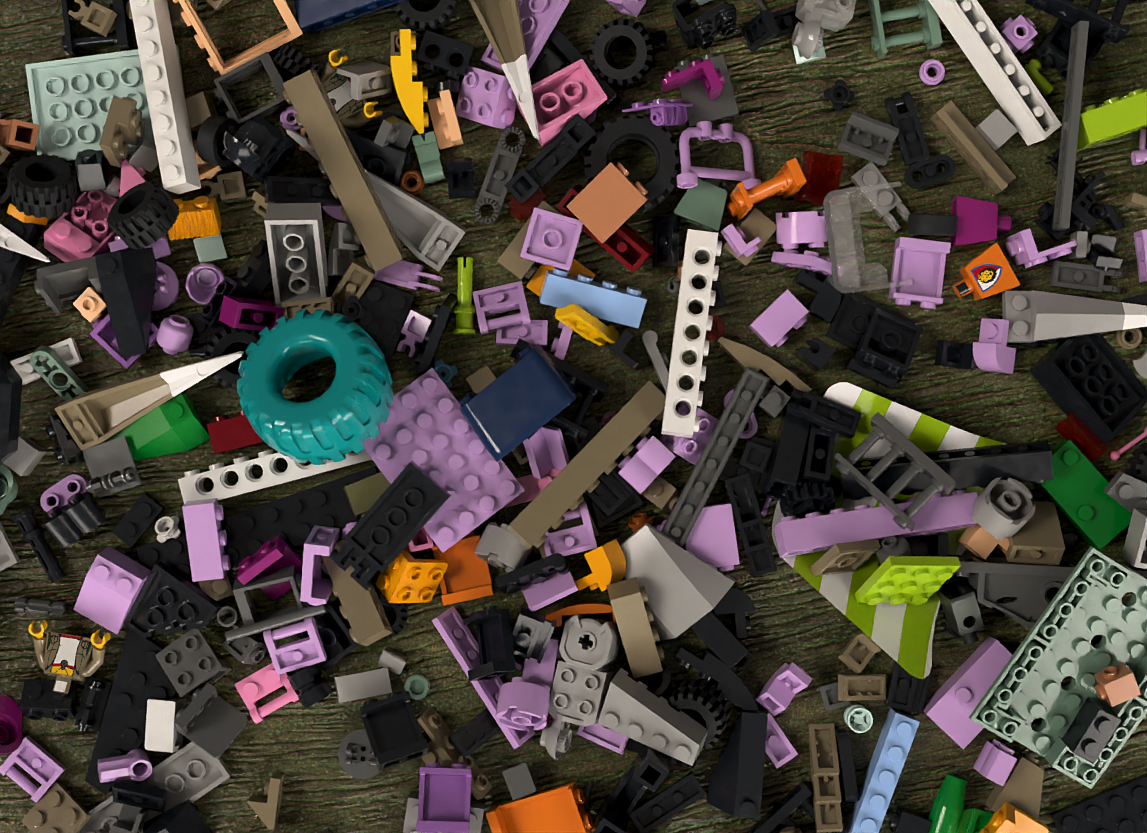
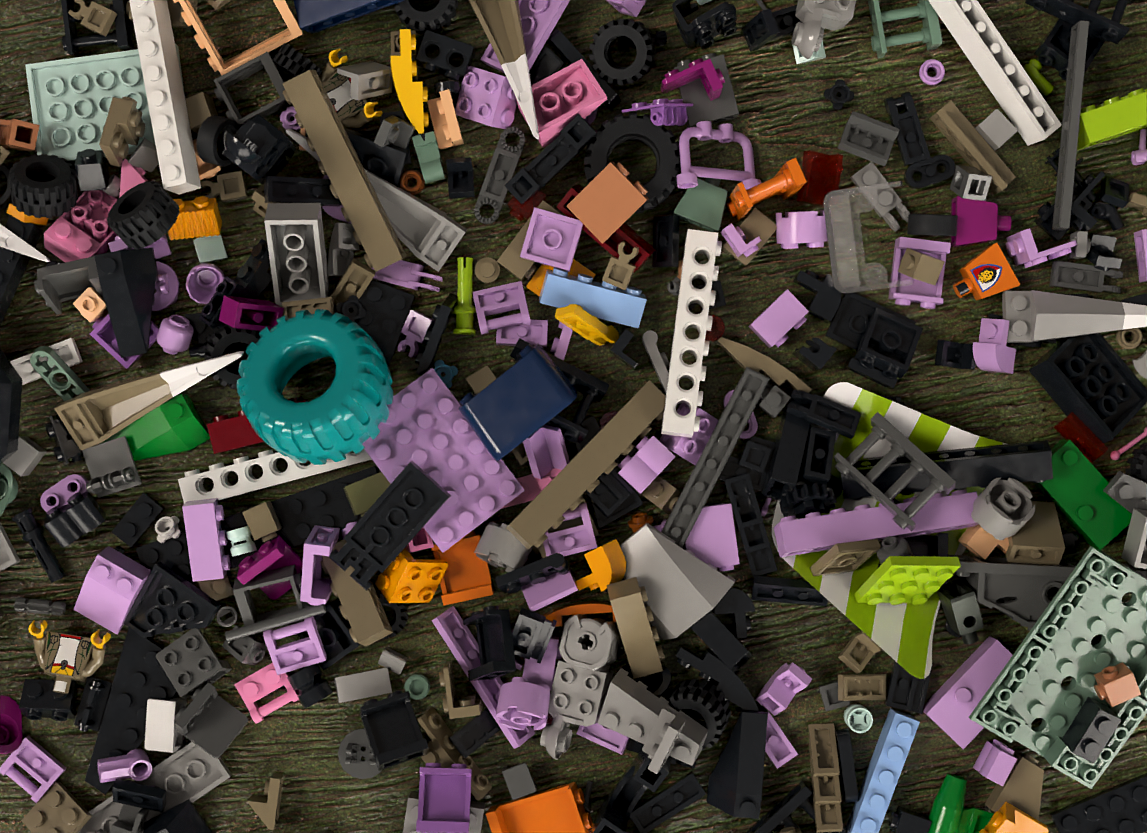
lavender plate [771,249,843,277] -> none
lavender brick [999,15,1038,54] -> none
none -> light aqua wheel [226,526,257,557]
none -> dark tan brick [242,501,282,542]
none -> dark tan bracket [439,661,483,719]
none -> dark tan plate [475,257,500,283]
none -> dark tan plate [602,241,639,290]
none -> light grey bracket [642,707,687,774]
none -> black plate [751,576,828,607]
none -> dark tan brick [898,248,945,285]
none -> dark grey brick [950,165,992,201]
none -> black plate [1100,176,1129,208]

